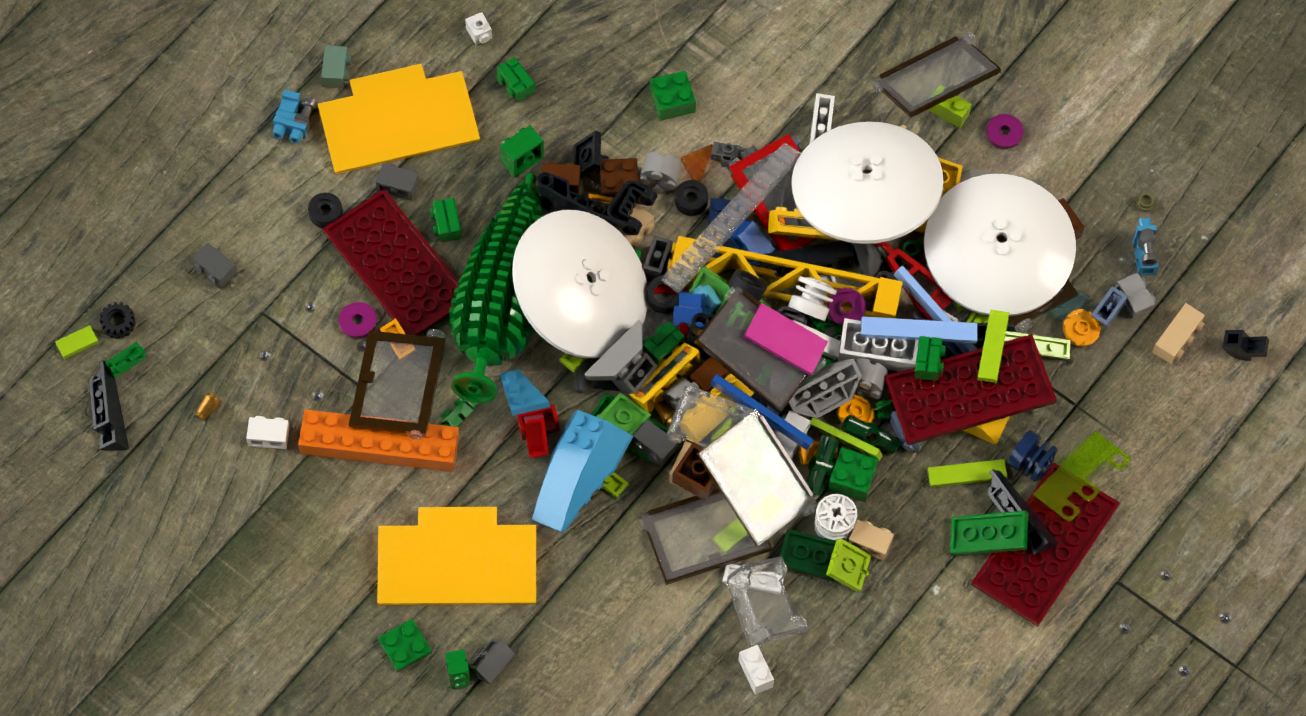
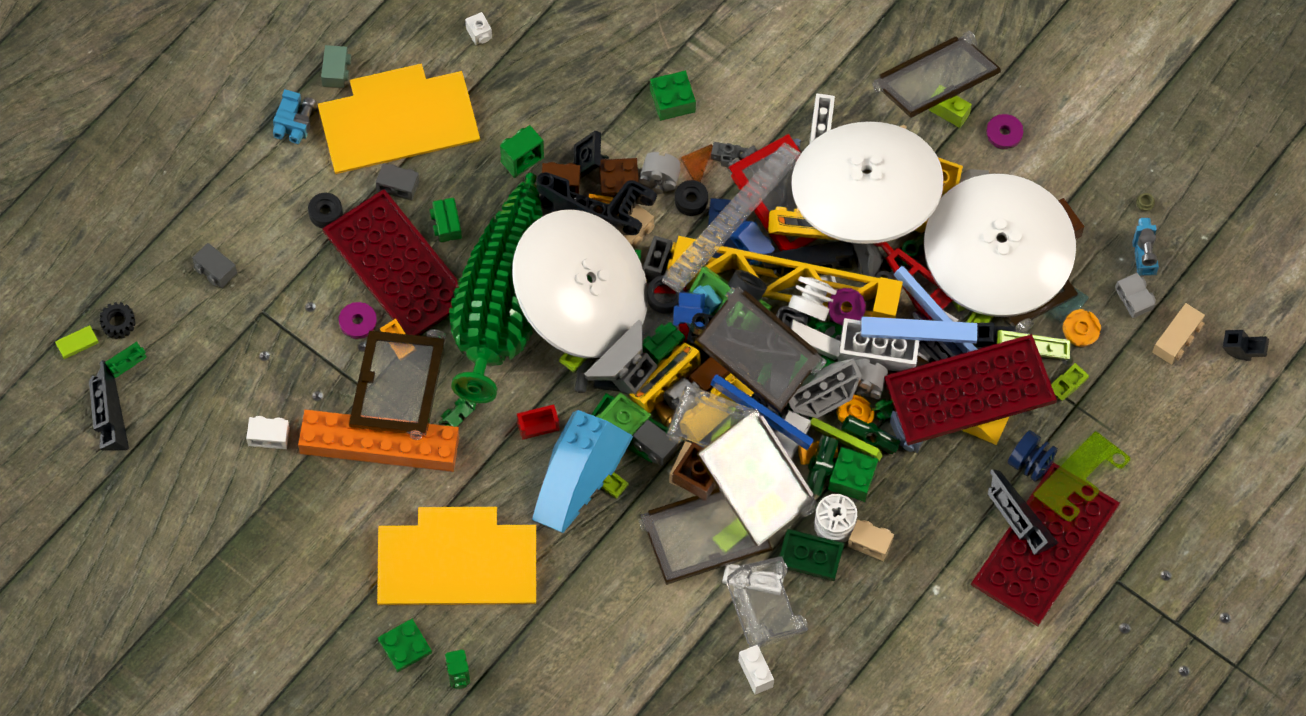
pearl gold cone [194,392,221,421] -> none
dark grey hinge [468,638,515,684] -> none
green brick [496,57,536,102] -> none
dark azure wing [500,369,550,416] -> none
red panel [523,412,549,458] -> none
dark pink tile [744,303,828,375] -> none
lime plate [826,538,871,592] -> none
green brick [915,336,946,381] -> none
lime tile [927,459,1007,488] -> none
green tile [950,511,1028,556] -> none
lime tile [978,309,1009,383] -> none
sand blue slope [1091,286,1128,327] -> none
none -> lime slope [1051,363,1089,401]

